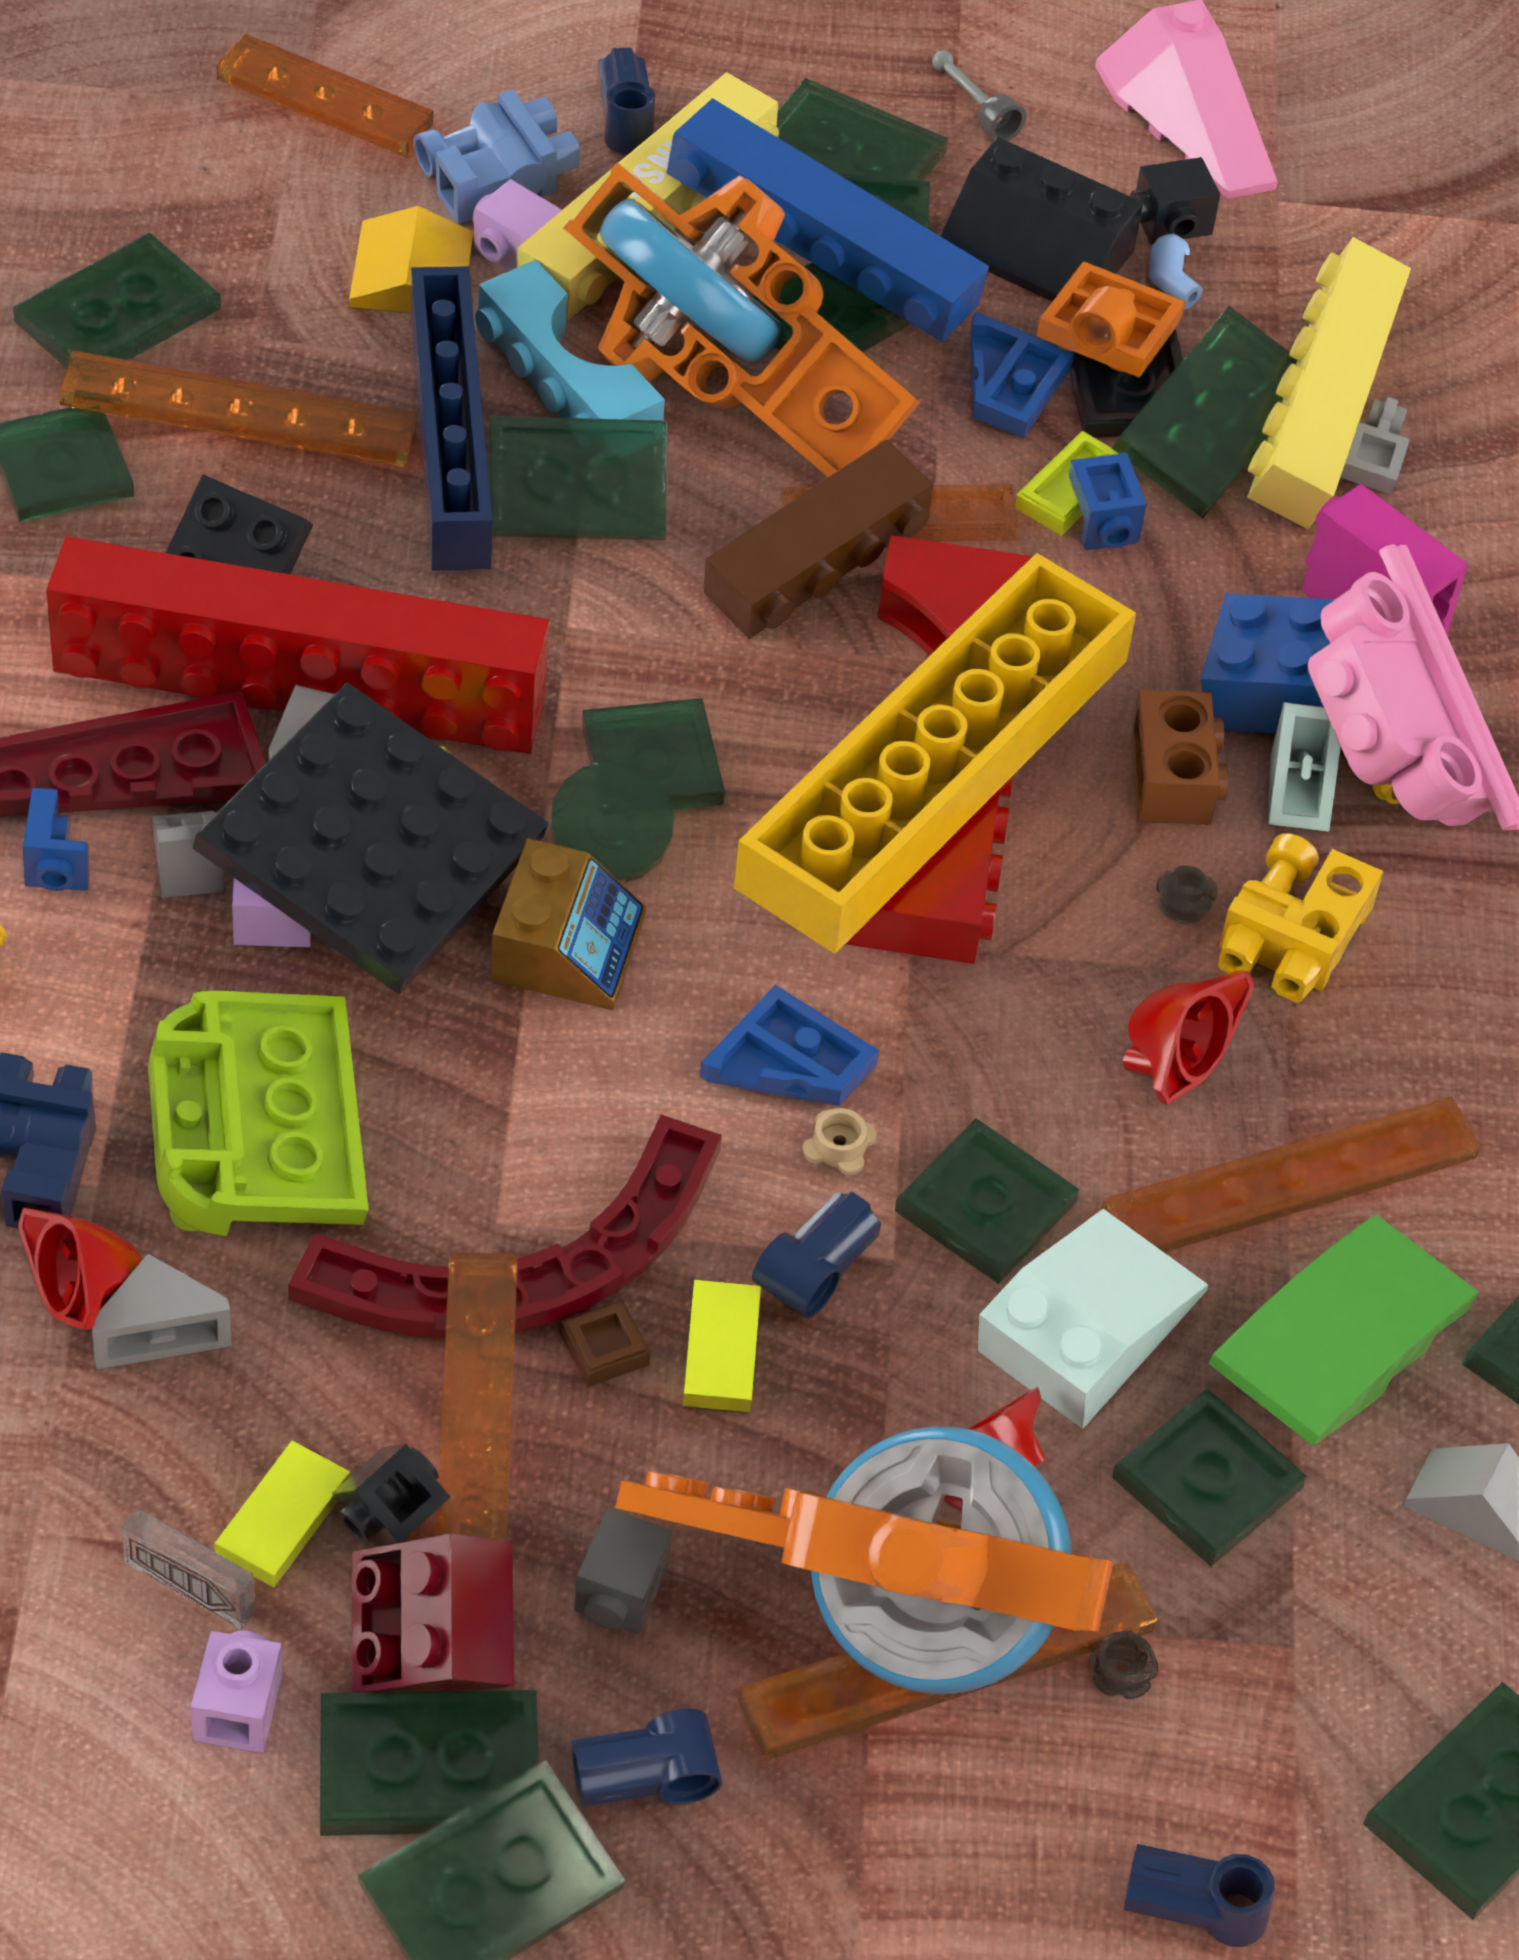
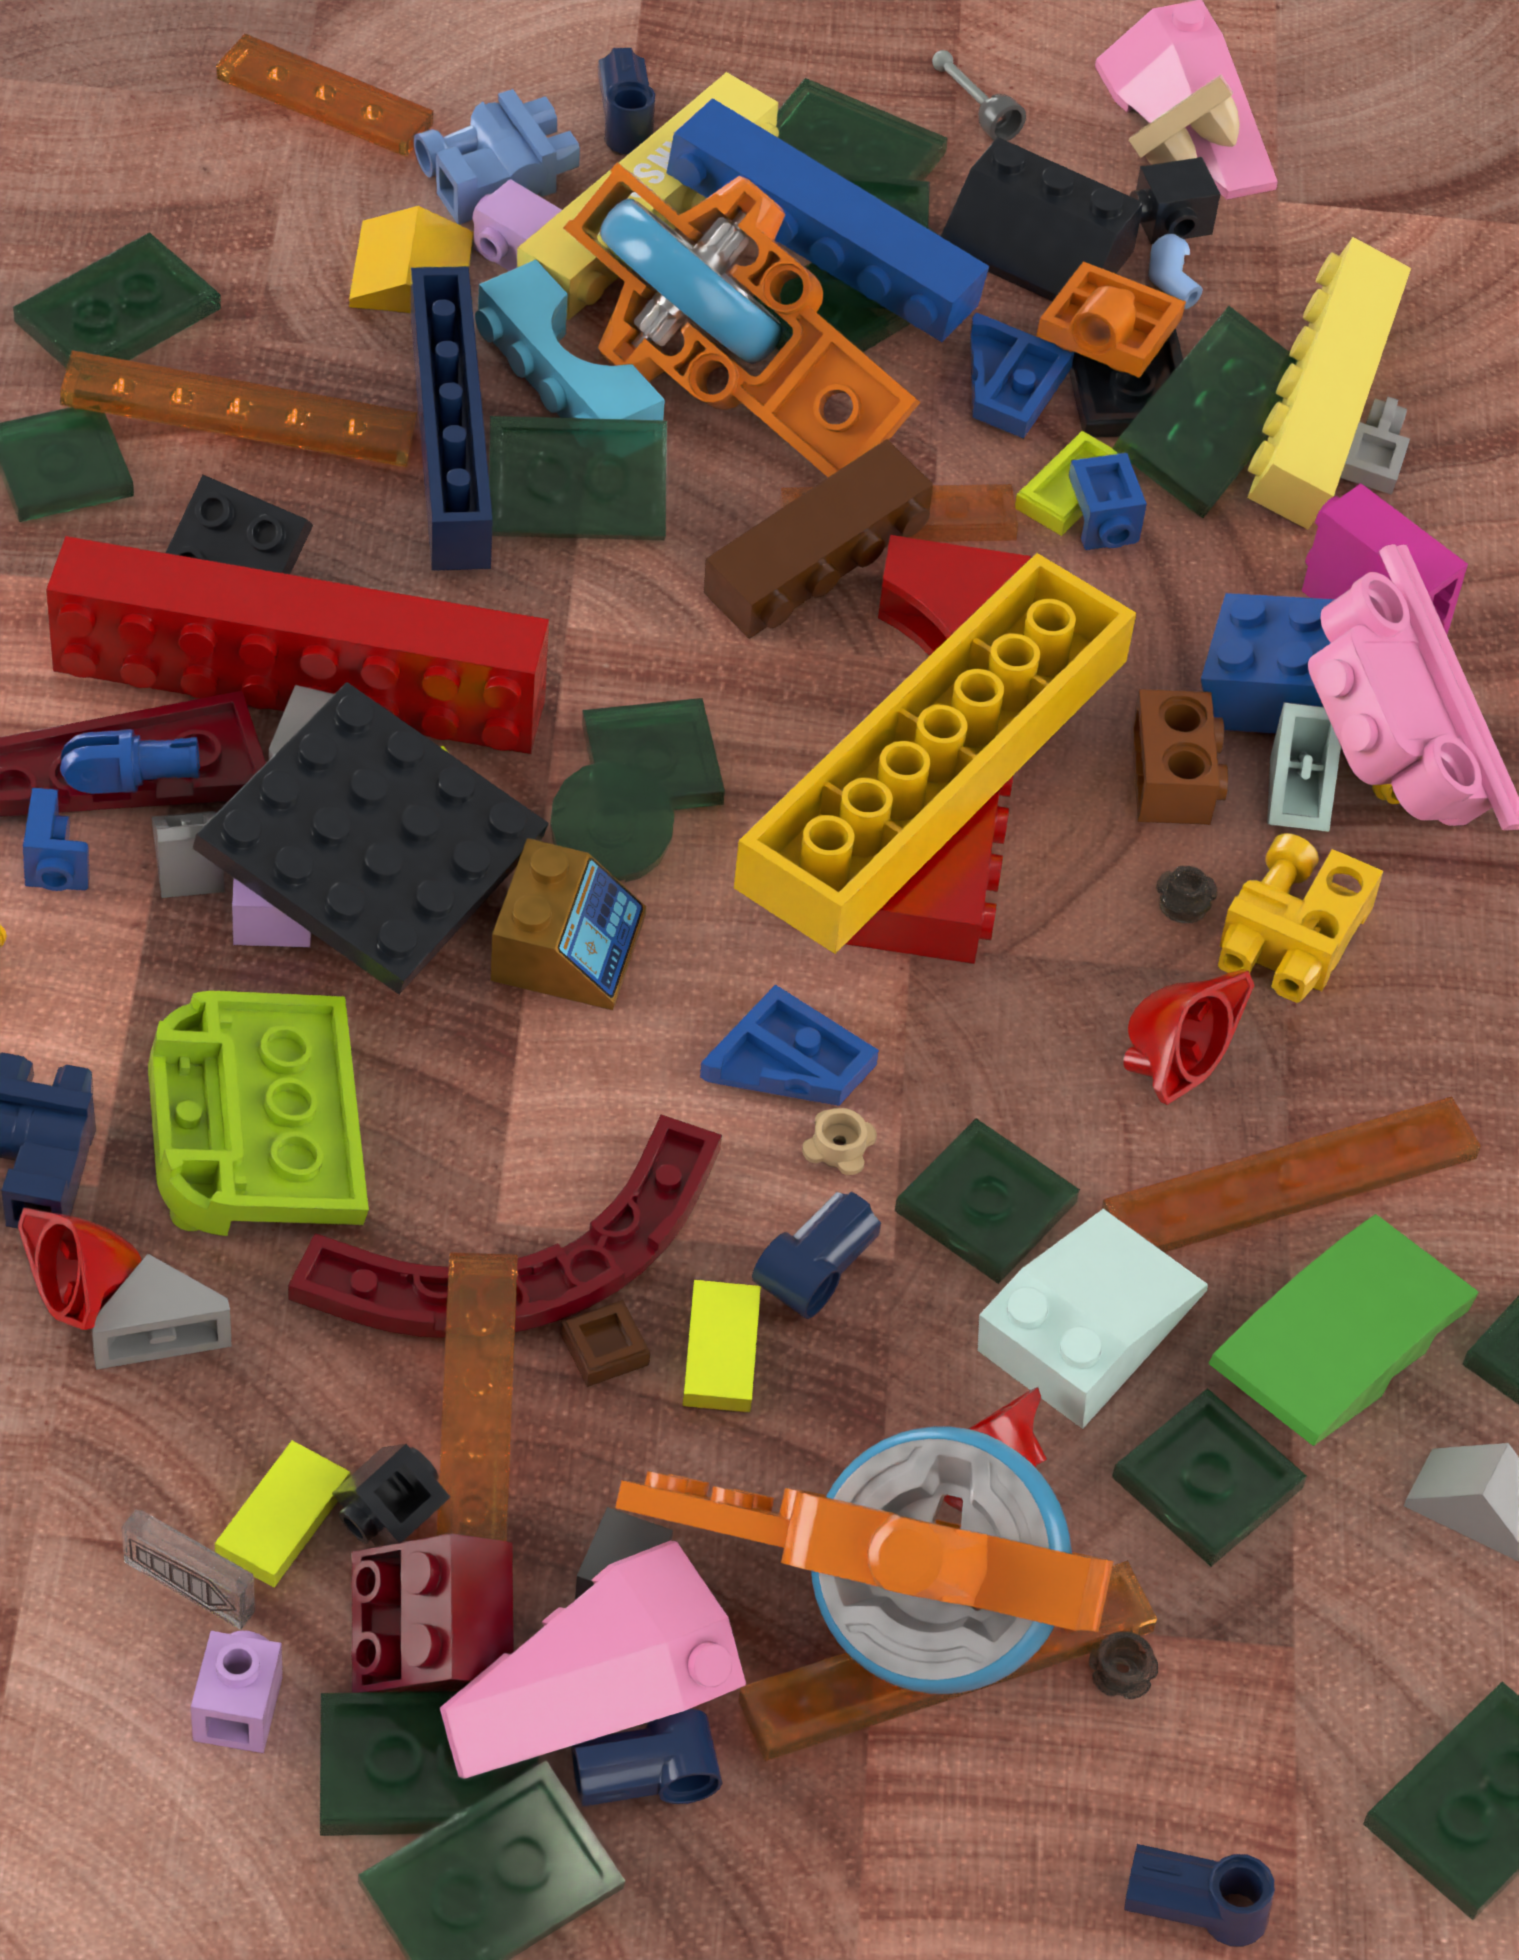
none -> blue arm [60,729,200,794]
none -> bright pink wedge [440,1540,746,1779]
none -> tan tile [1129,74,1240,165]

